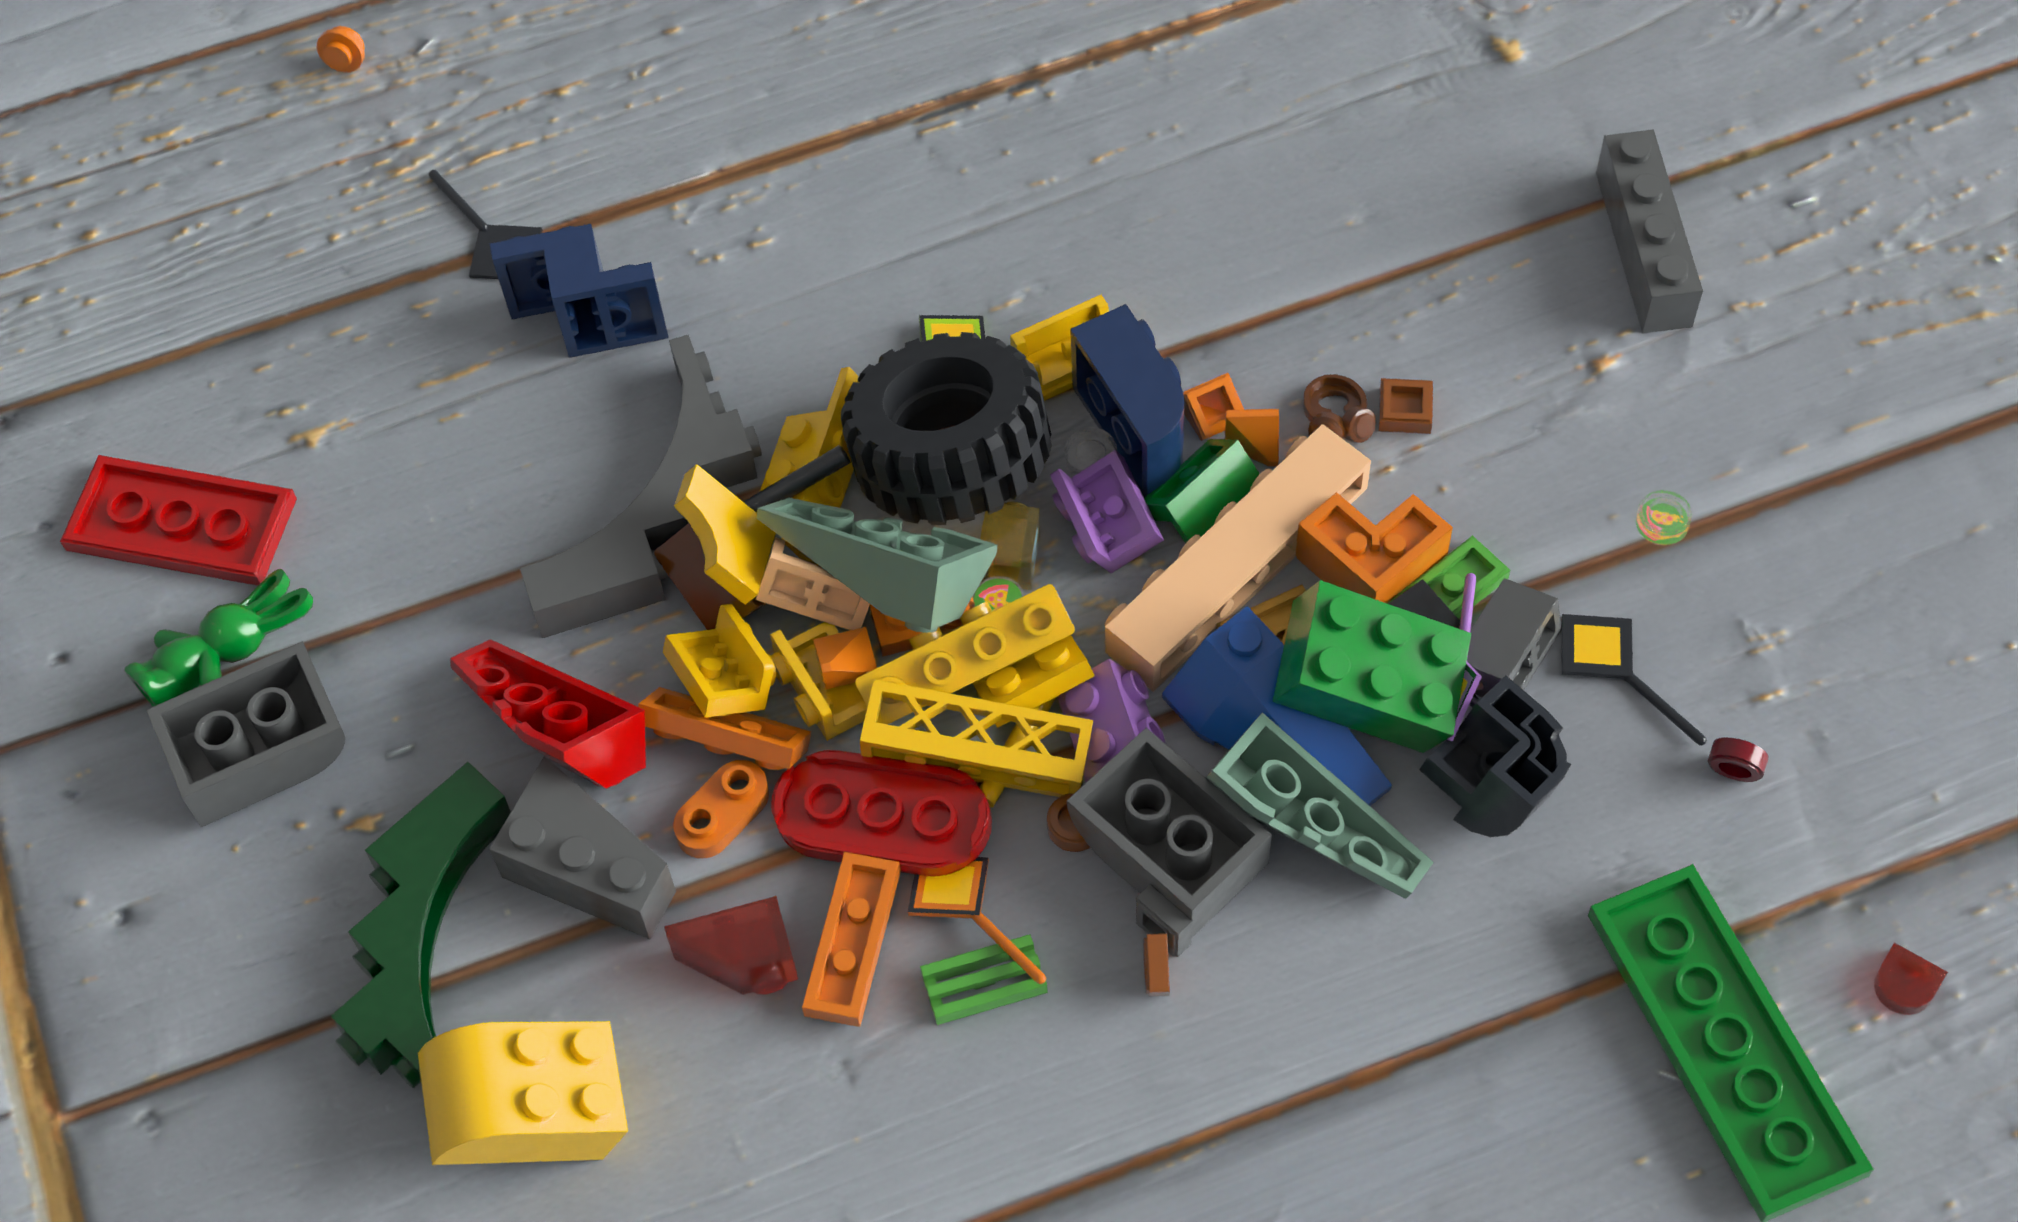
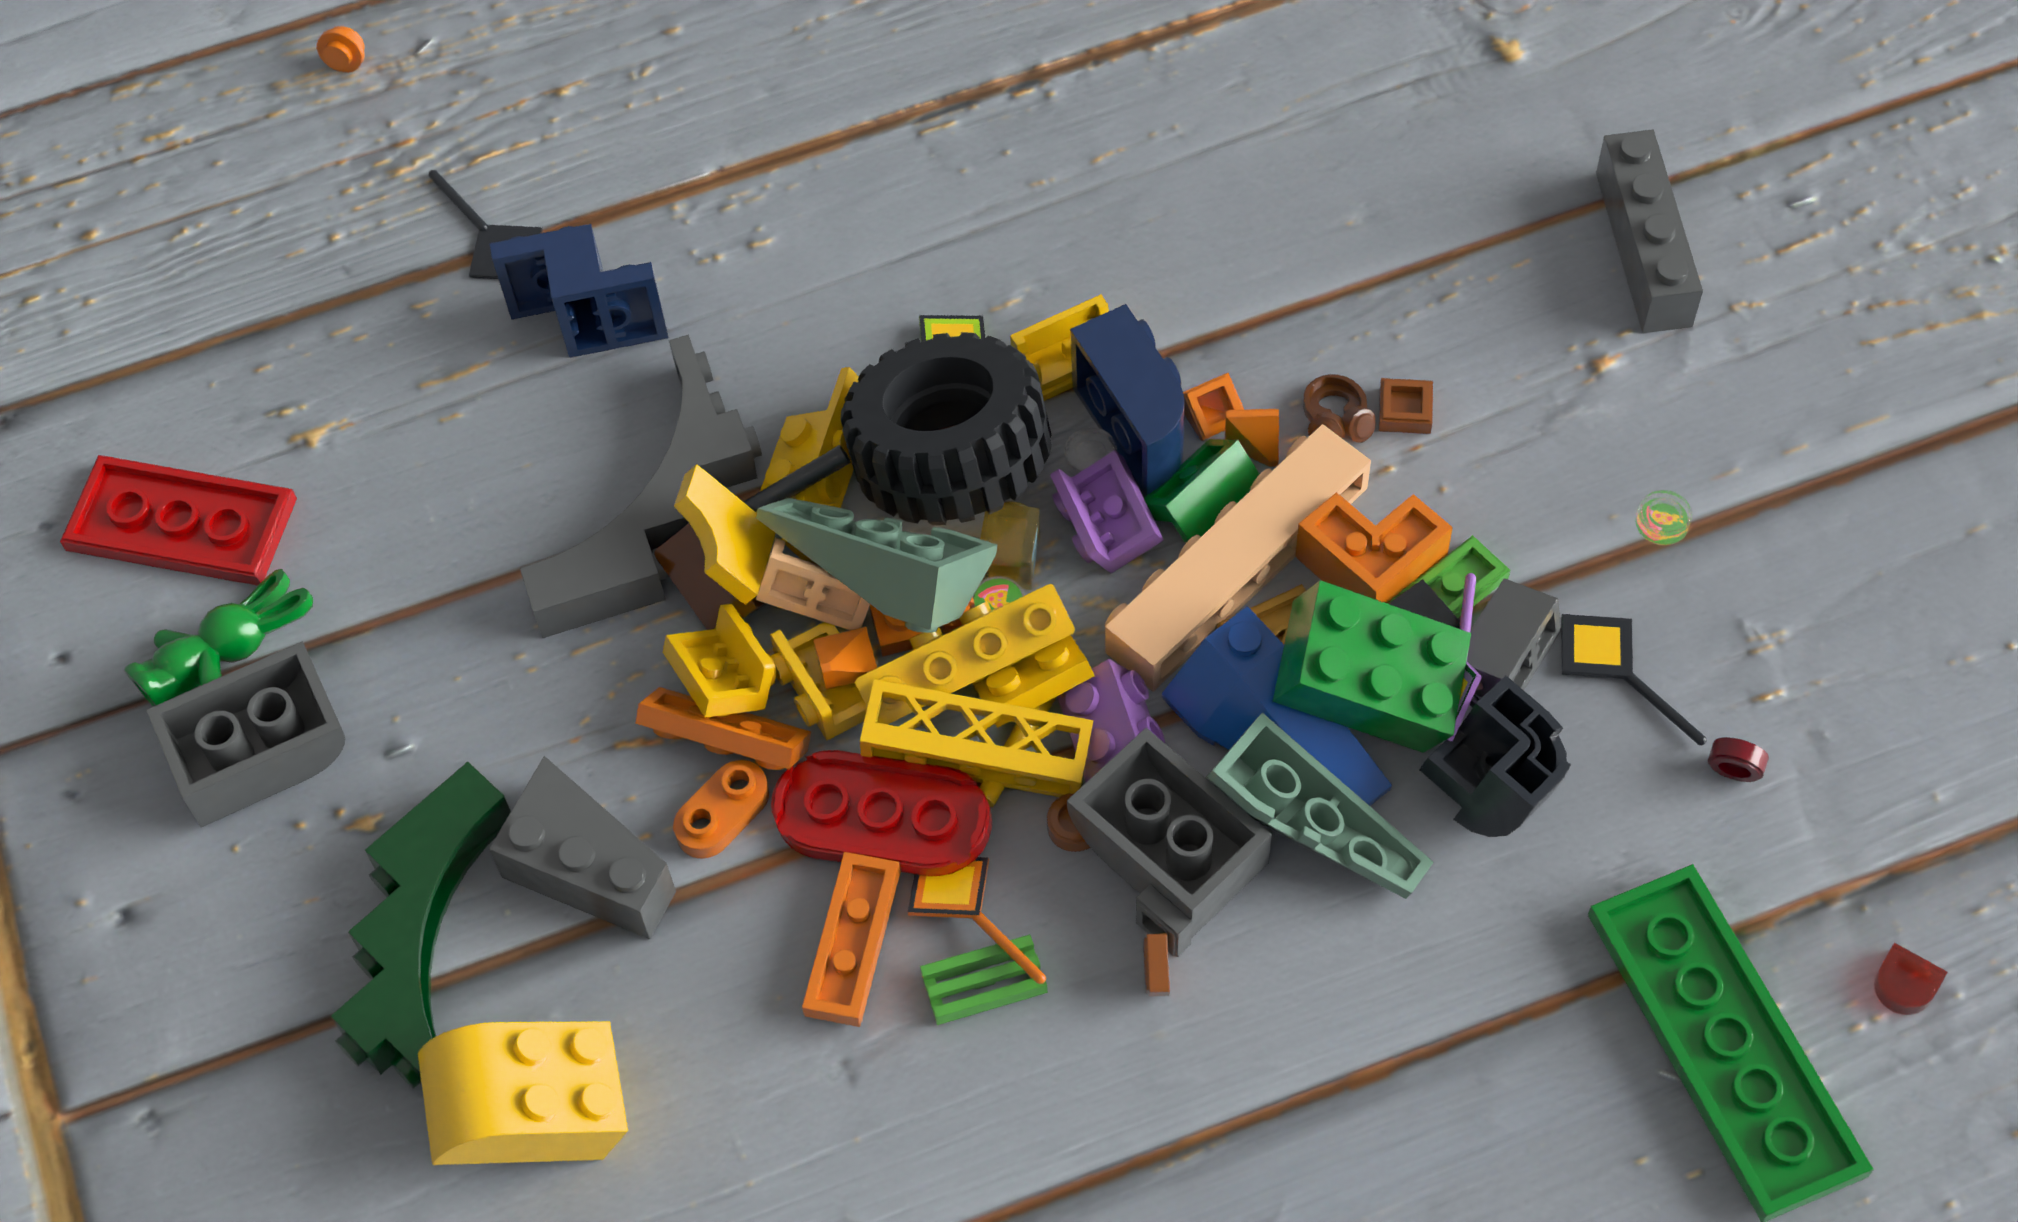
red wedge [450,639,646,789] -> none
clear red slope [664,896,798,995] -> none

